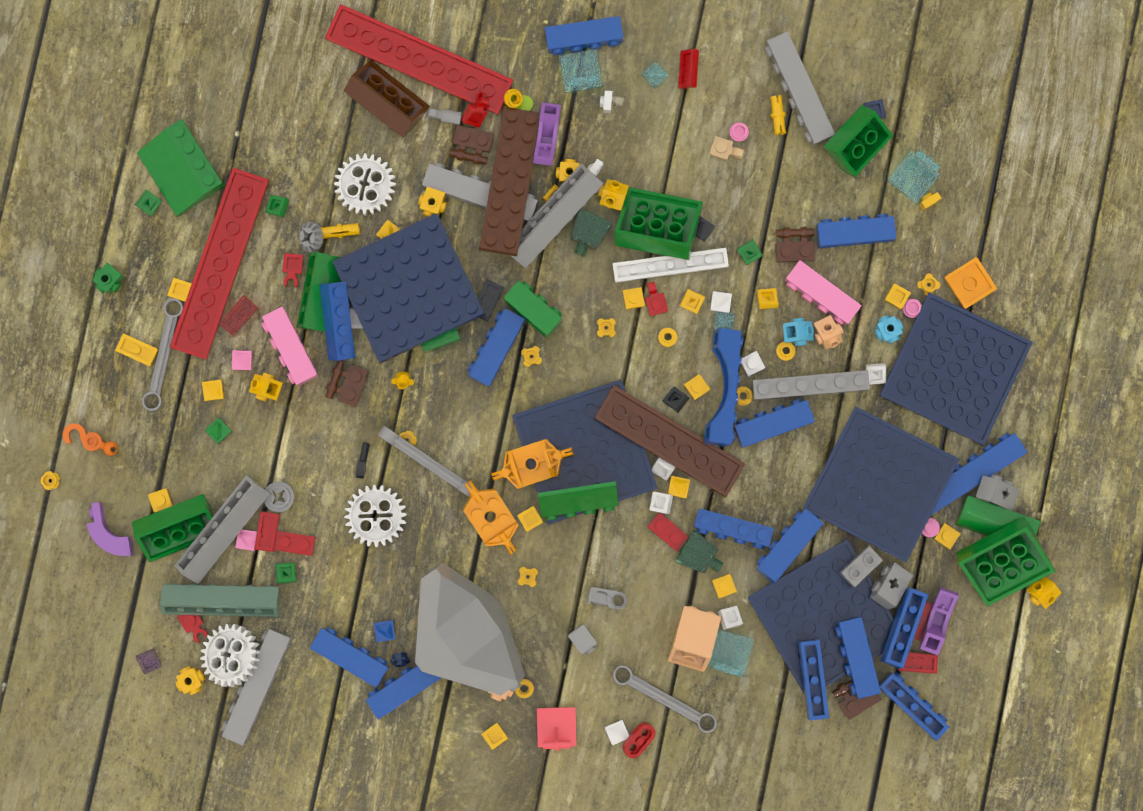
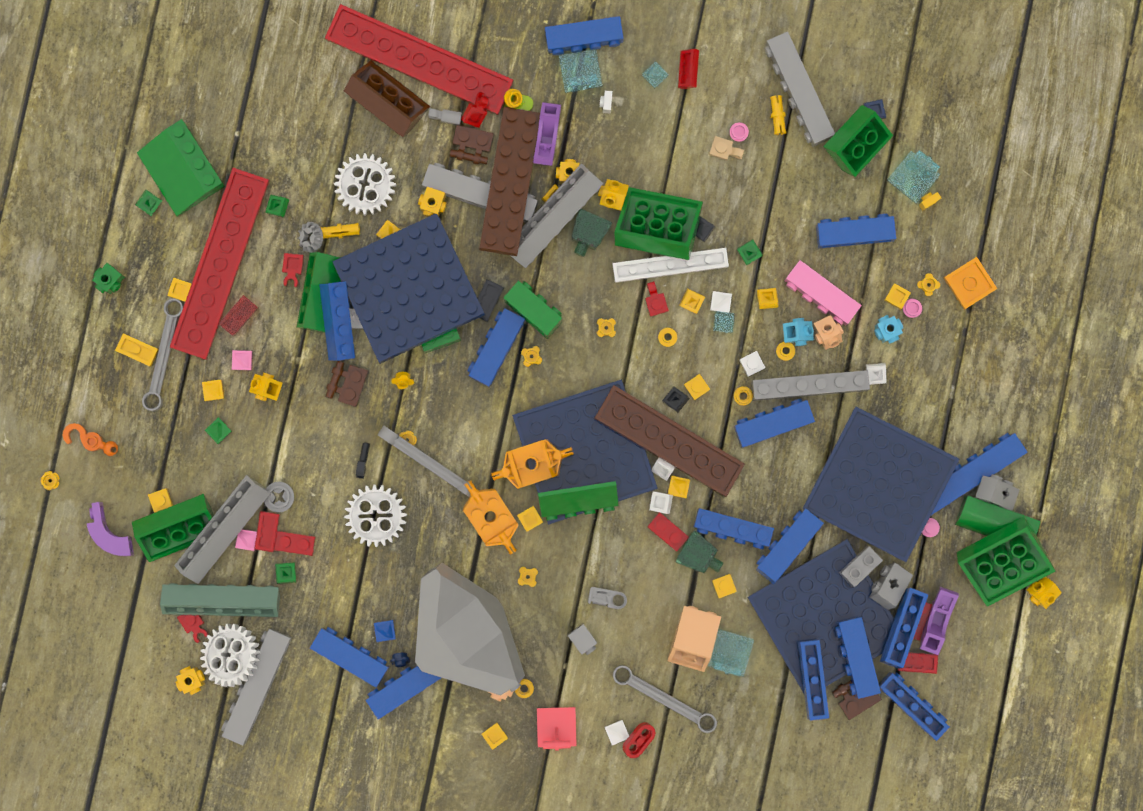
tile [136,648,162,674] -> none
bright pink brick [261,307,319,386] -> none
white tile [588,159,603,176] -> none
yellow plate [623,287,645,310] -> none
blue arch [704,328,743,447] -> none
white plate [717,606,743,630] -> none
reddish brown plate [776,227,815,263] -> none
dark blue plate [879,293,1033,446] -> none
yellow plate [933,523,961,550] -> none

